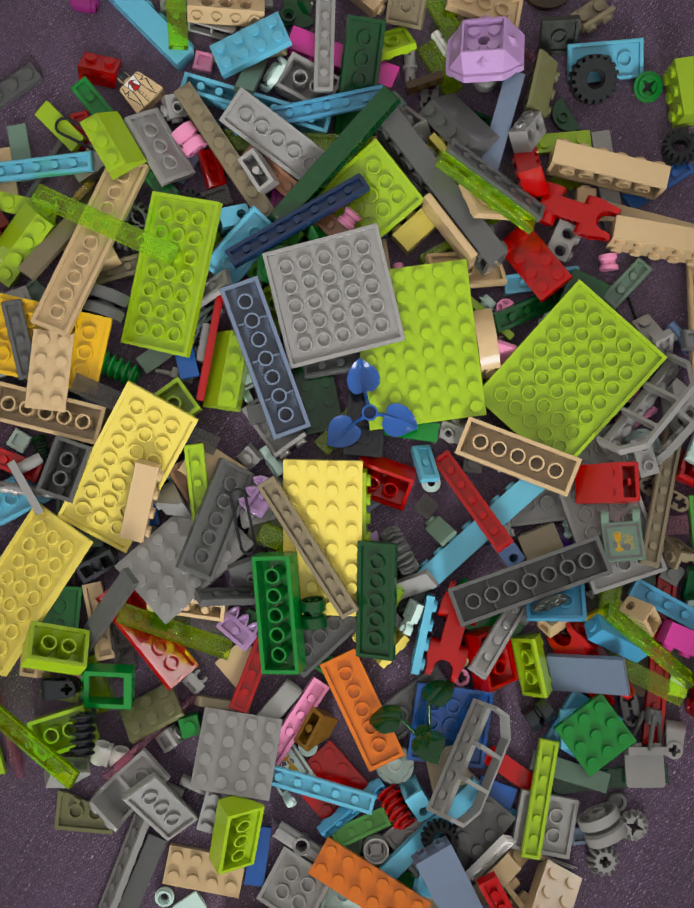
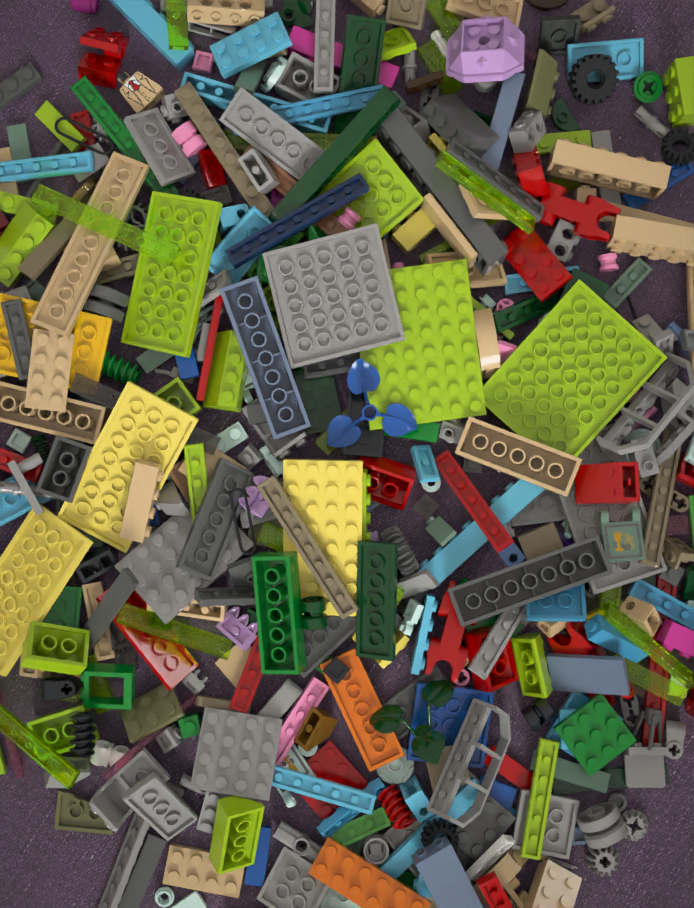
lime slope [79,111,147,180] -> none
pearl dark grey wheel [532,594,569,612] -> none
none -> red plate [80,27,130,59]
none -> light aqua plate [207,421,249,454]
none -> black tile [323,656,350,685]
none -> light grey pin [633,105,670,139]

